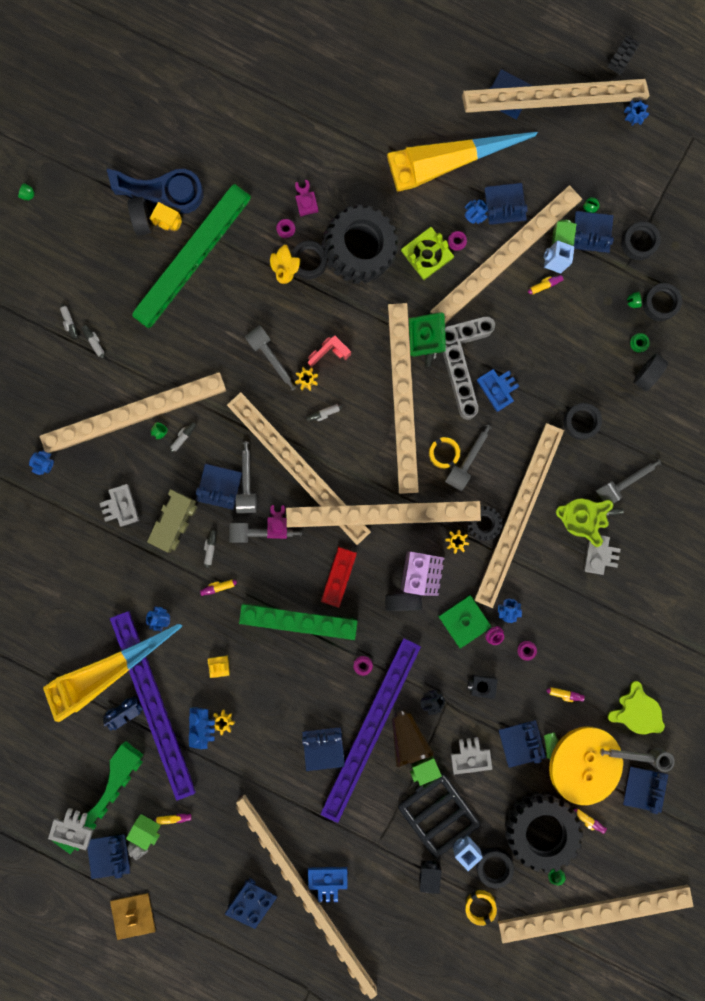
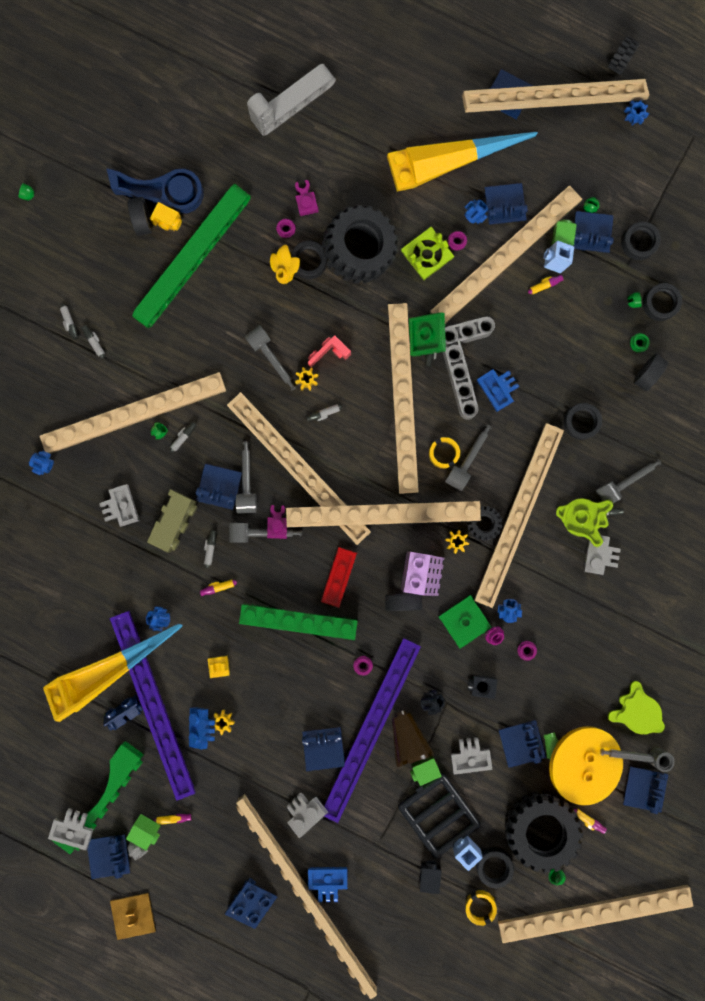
piece [546,687,585,702] -> none
none -> light grey beam [247,64,336,136]
none -> light grey hinge [286,793,328,838]

